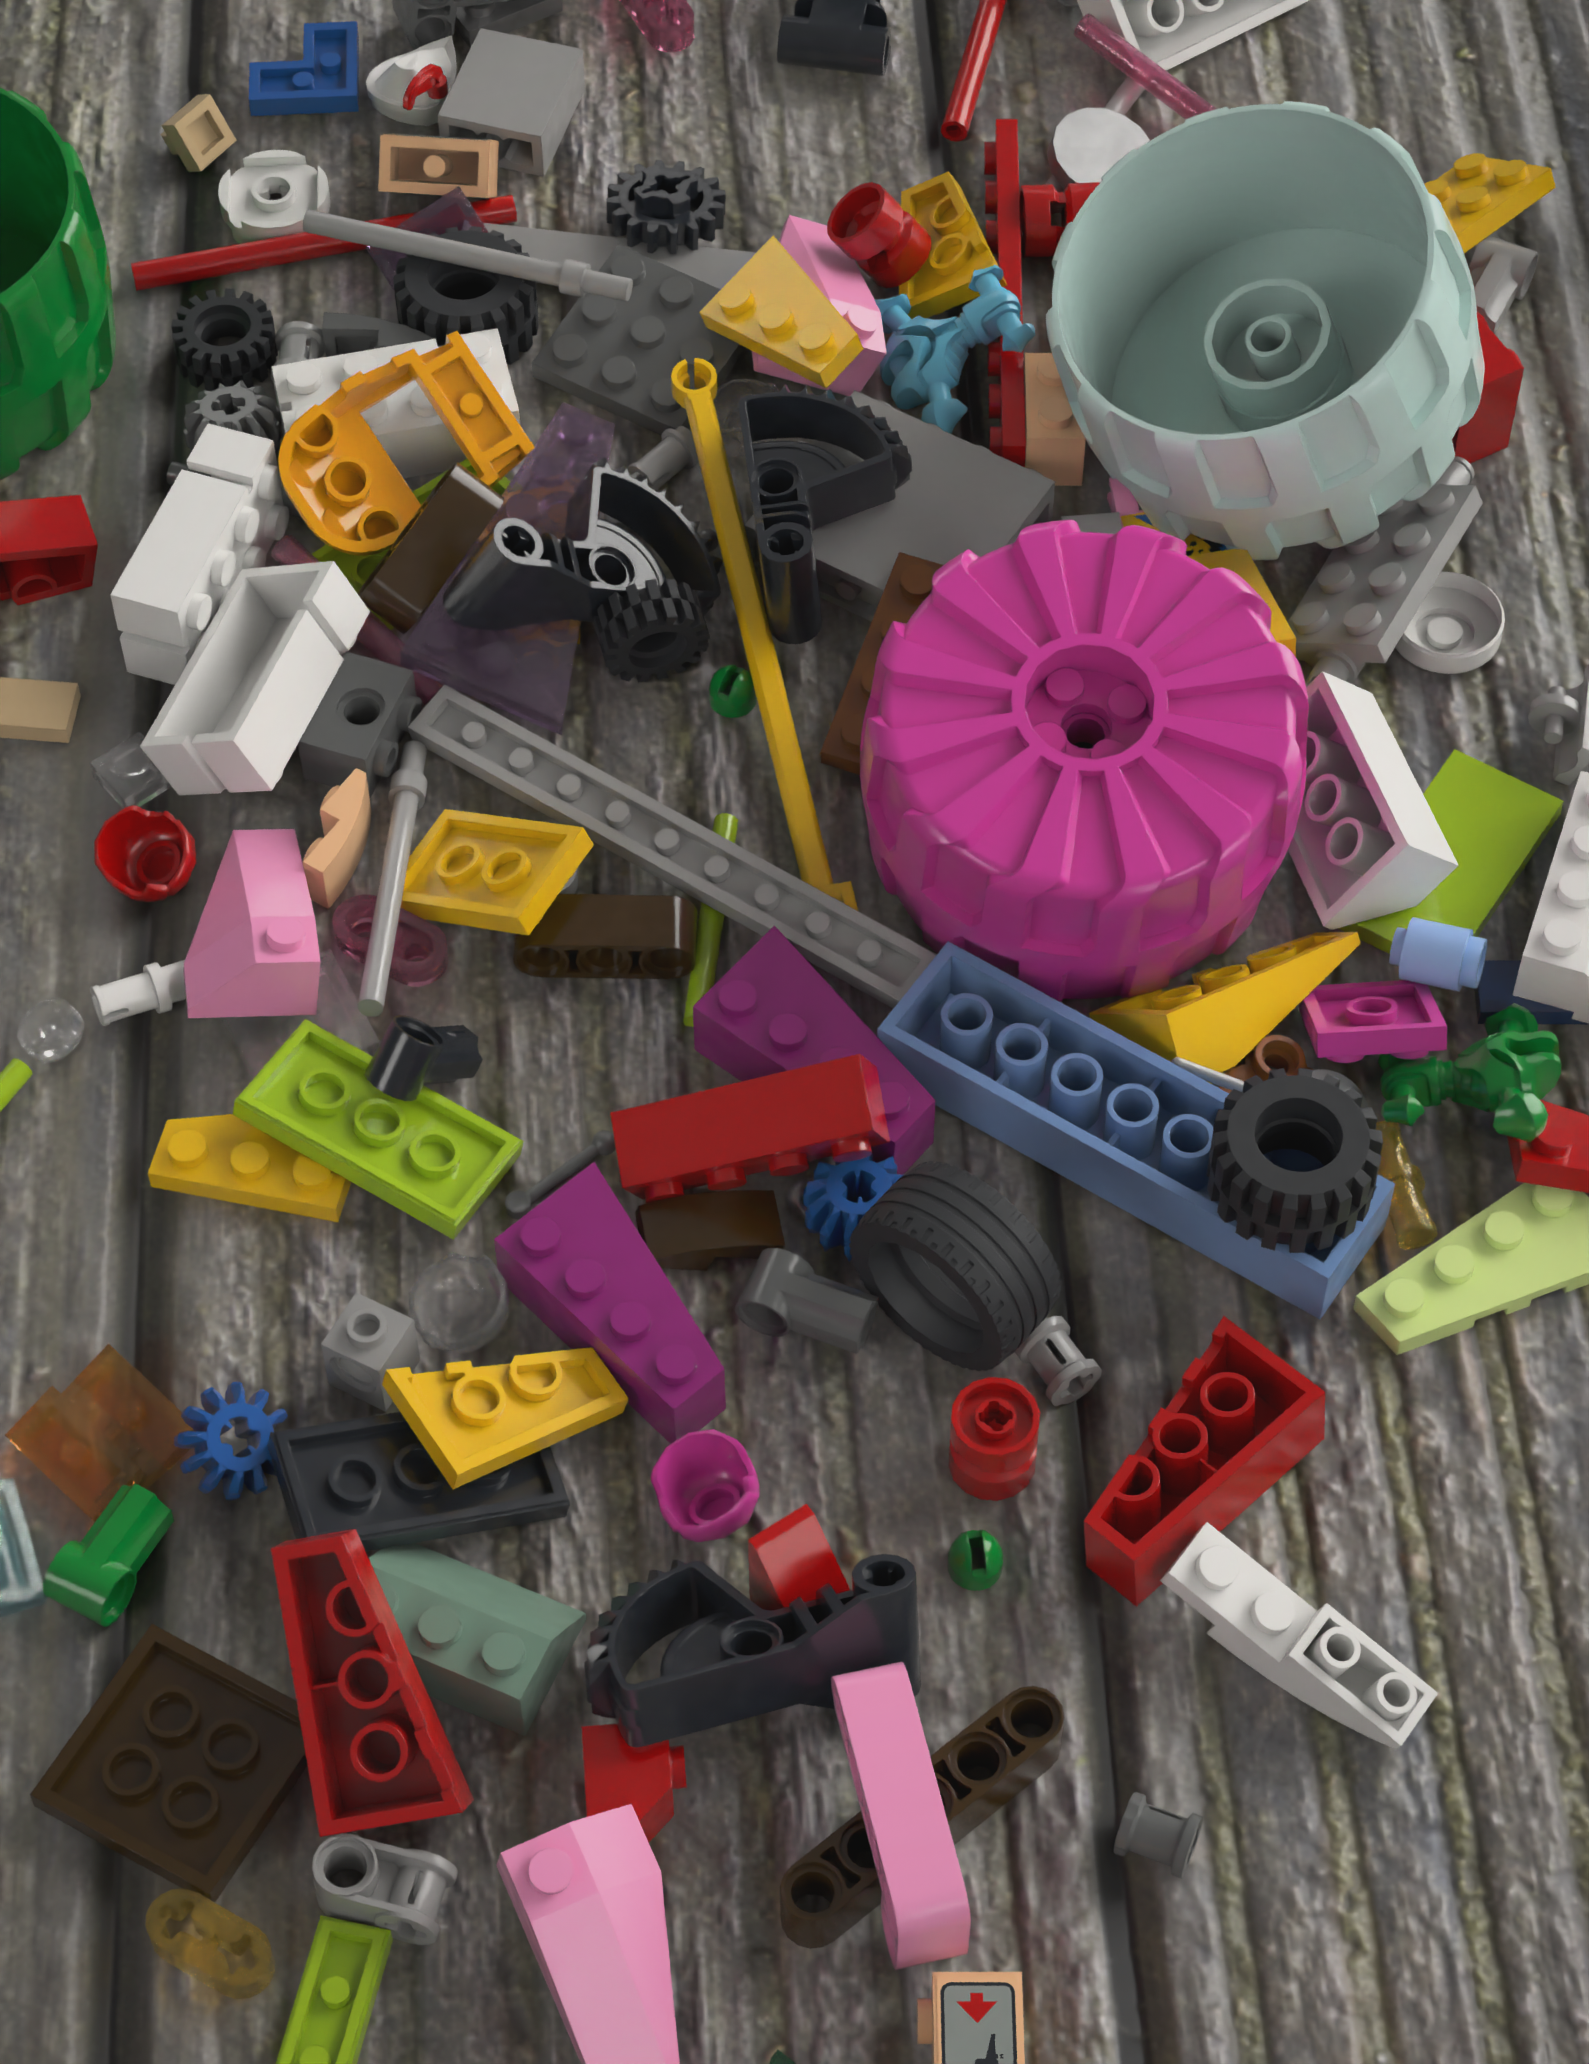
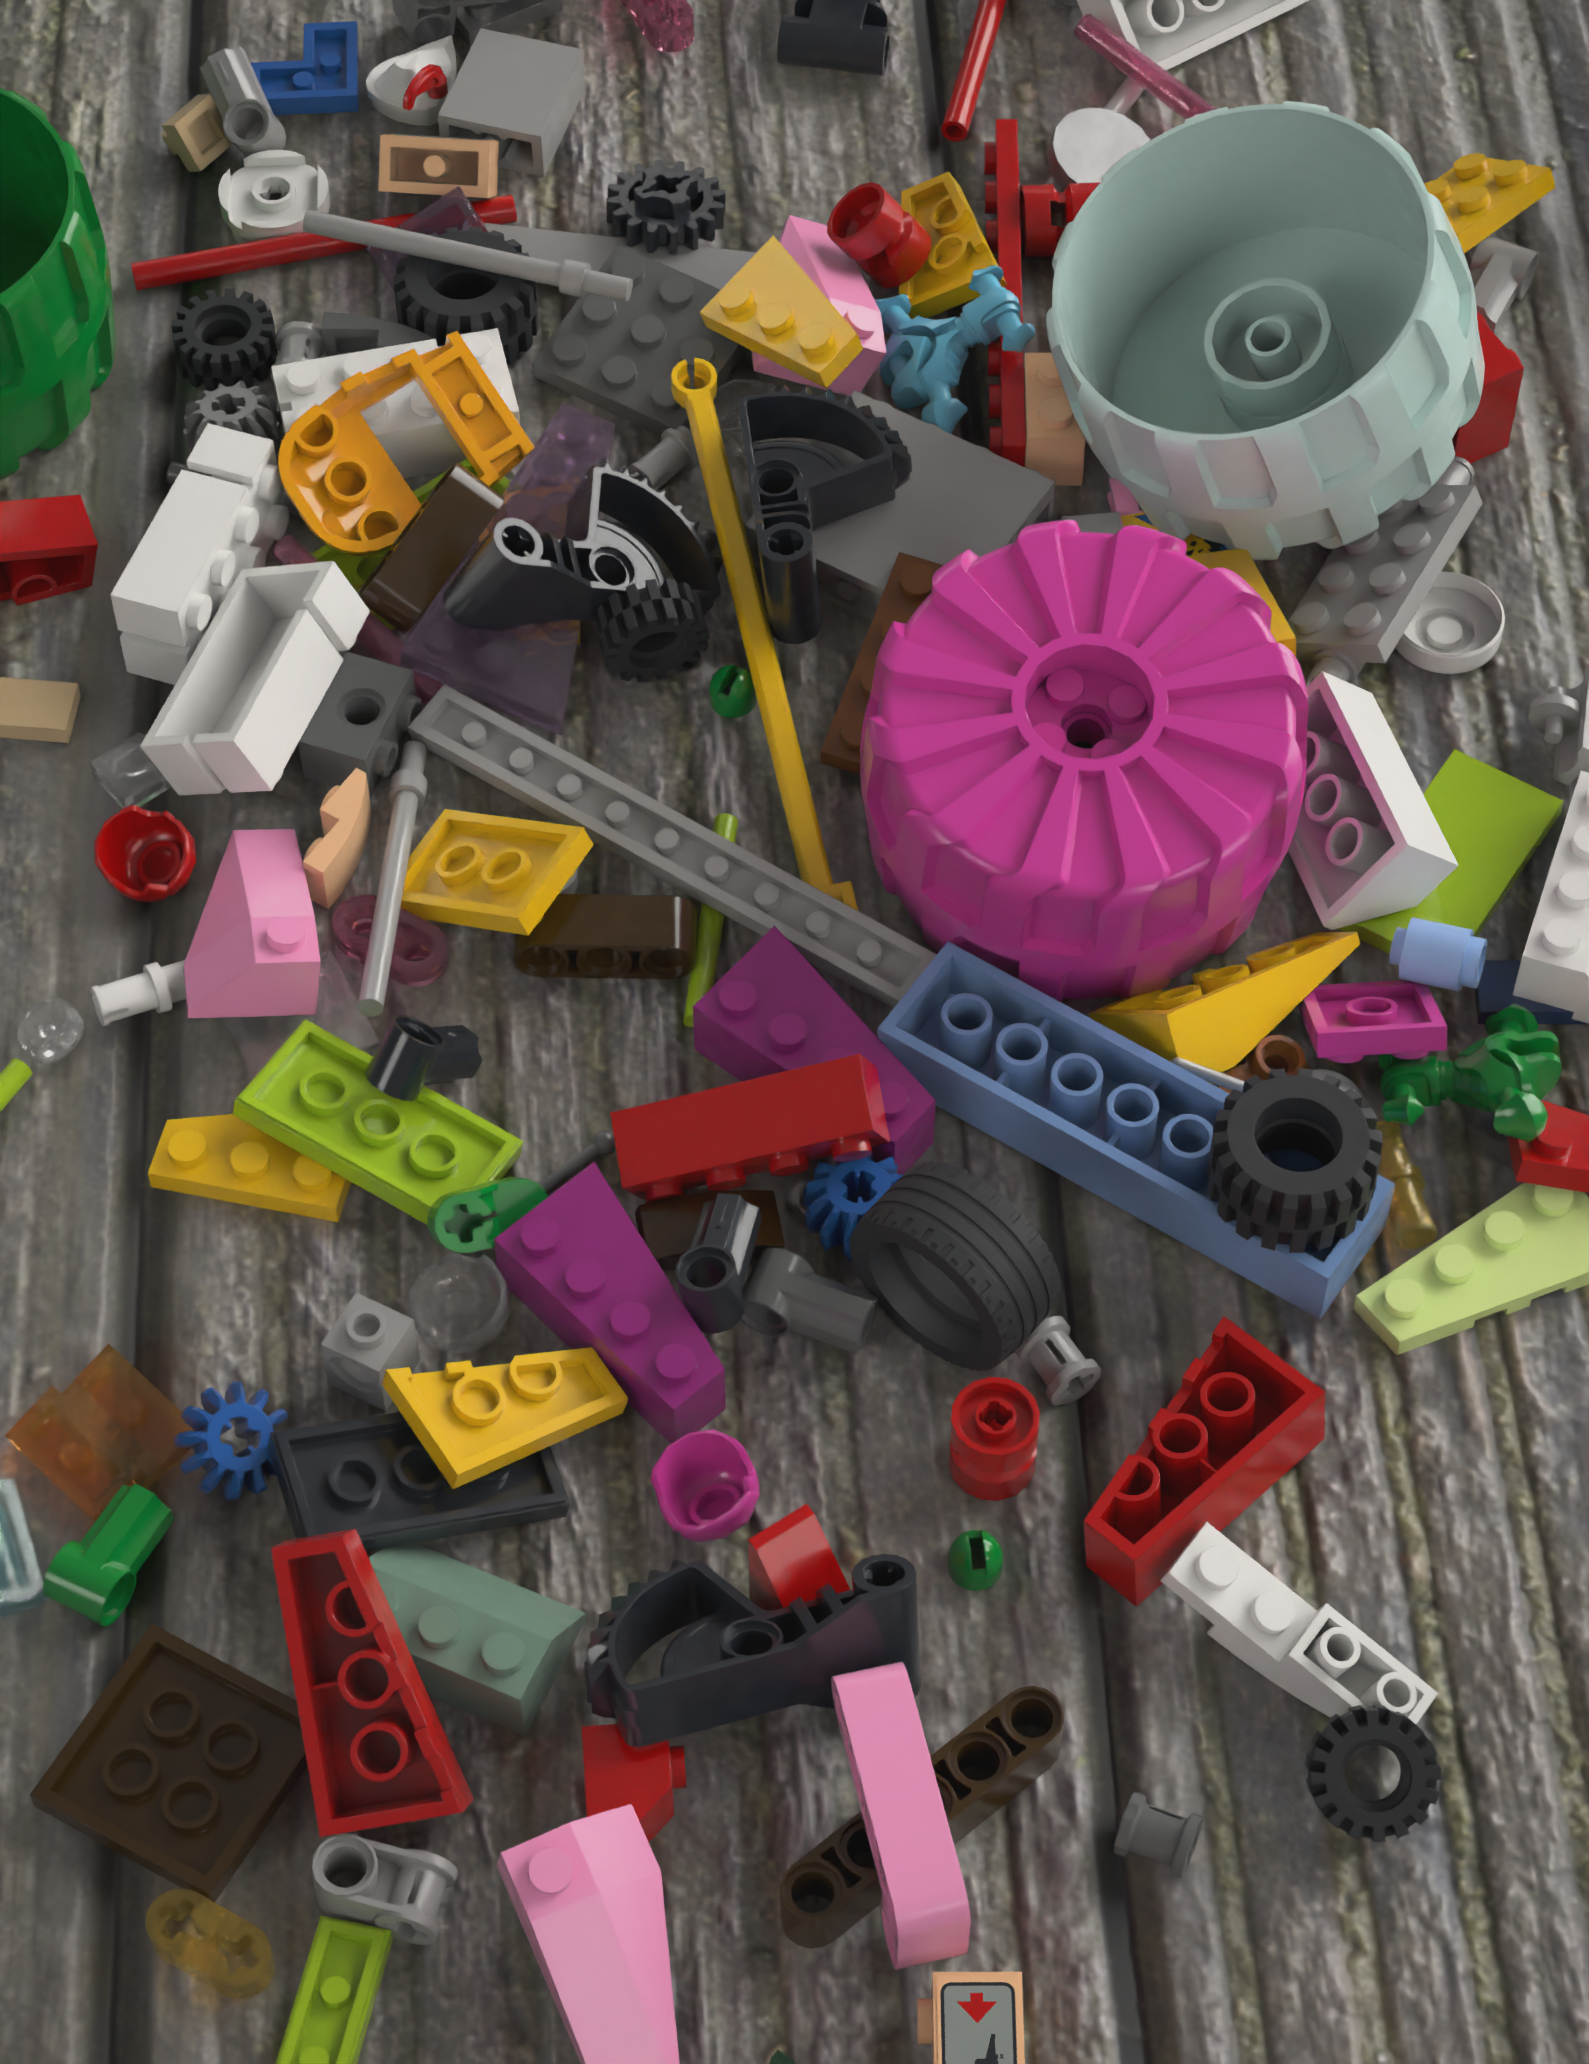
none -> light grey piece [200,47,286,157]
none -> green piece [427,1177,548,1253]
none -> black piece [676,1193,762,1334]
none -> black tyre [1305,1705,1441,1842]

